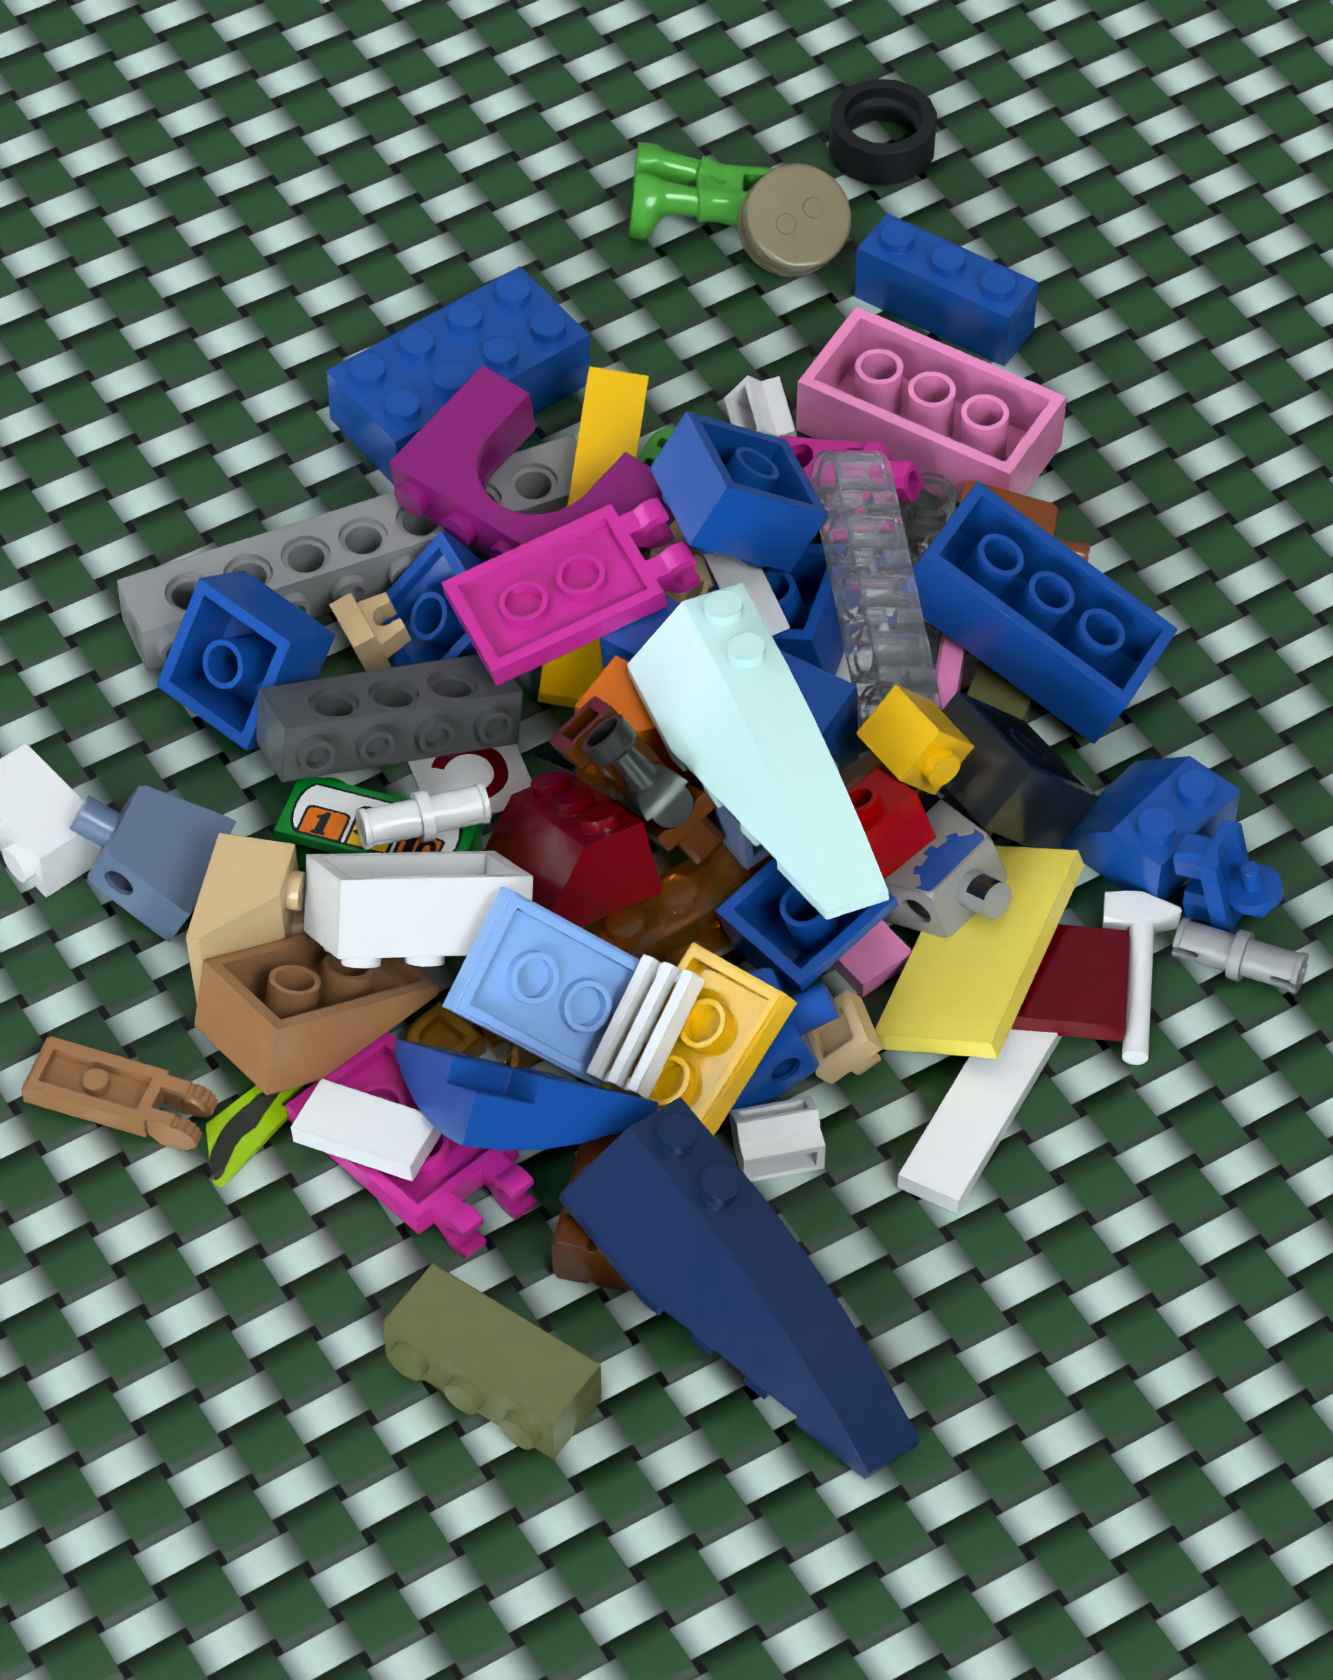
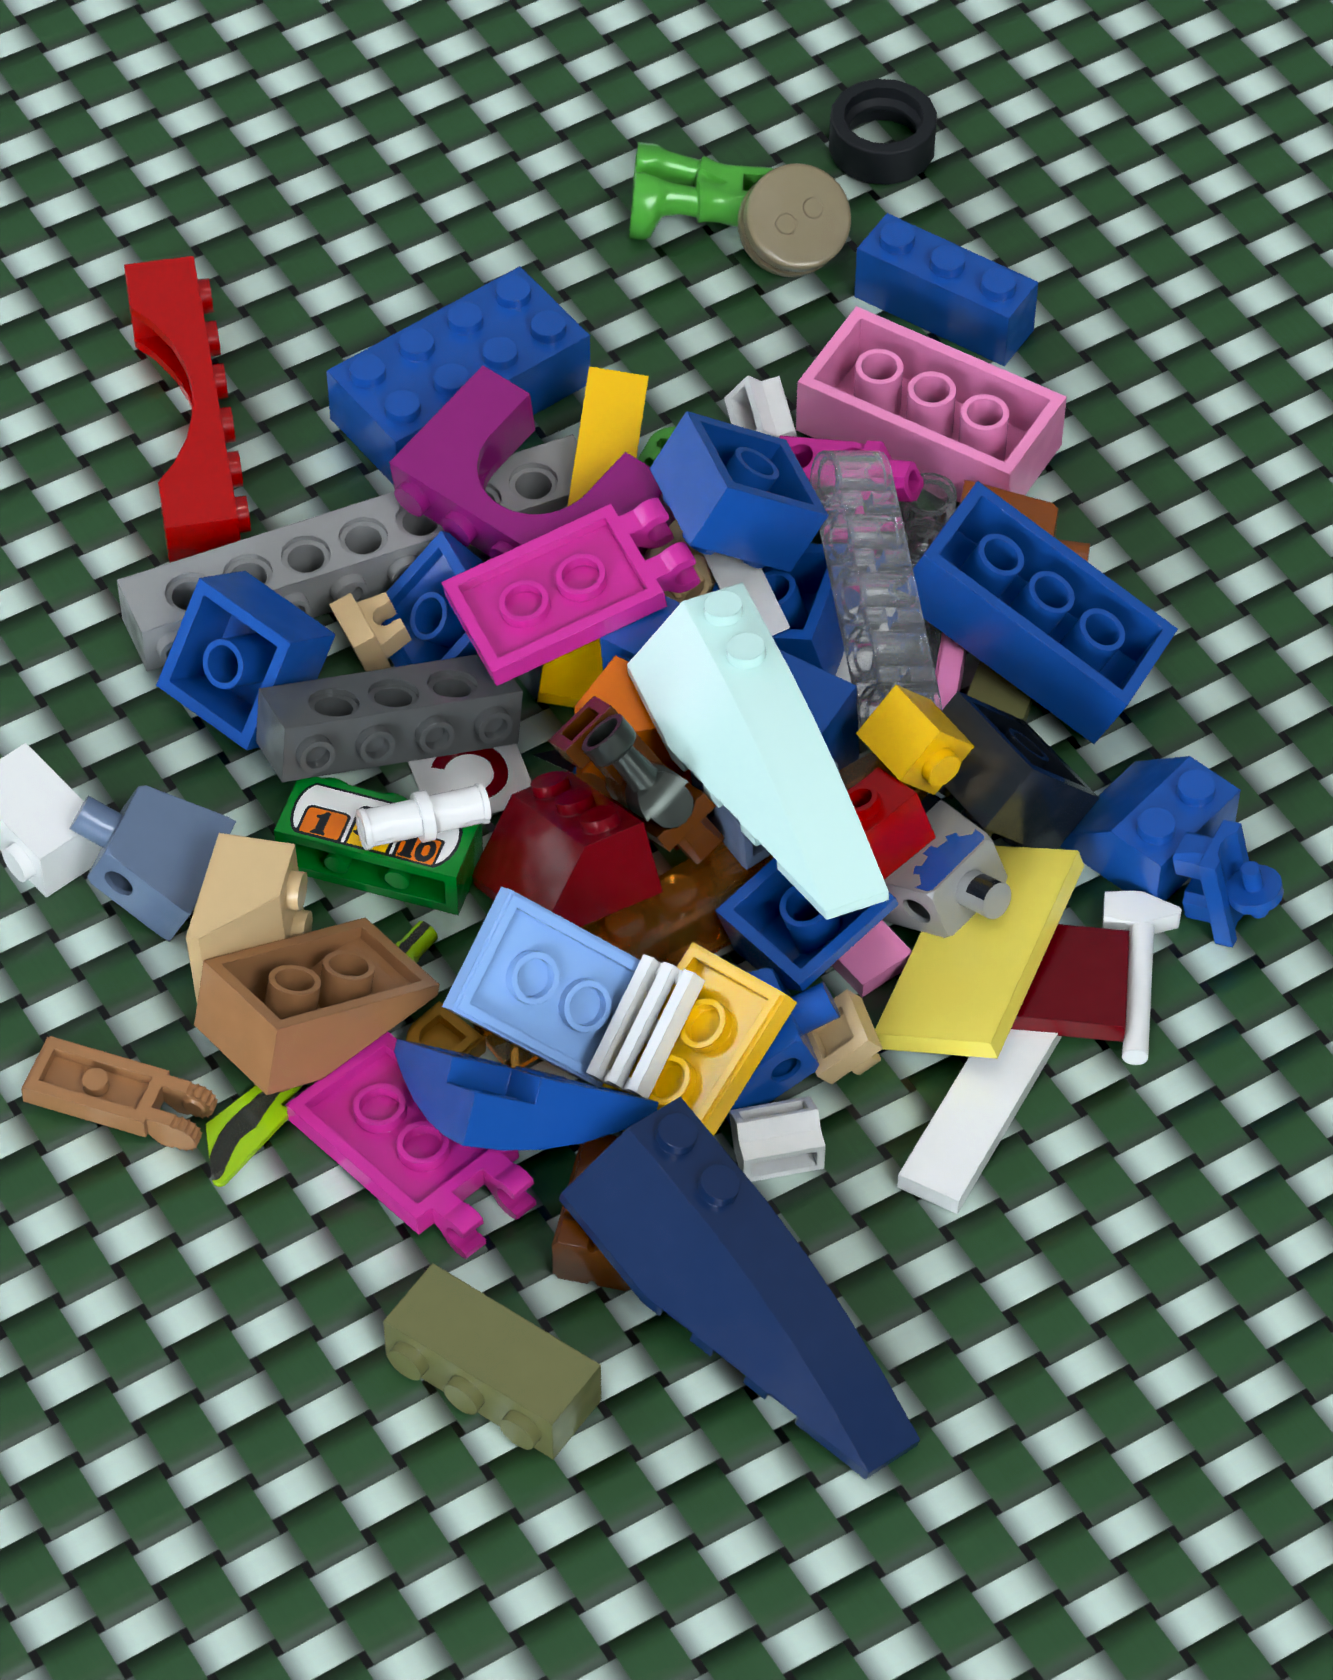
white tile [291,1078,442,1182] -> none
white piece [304,851,533,968] -> none
light grey pin [1172,917,1309,994] -> none
none -> red arch [124,256,251,563]

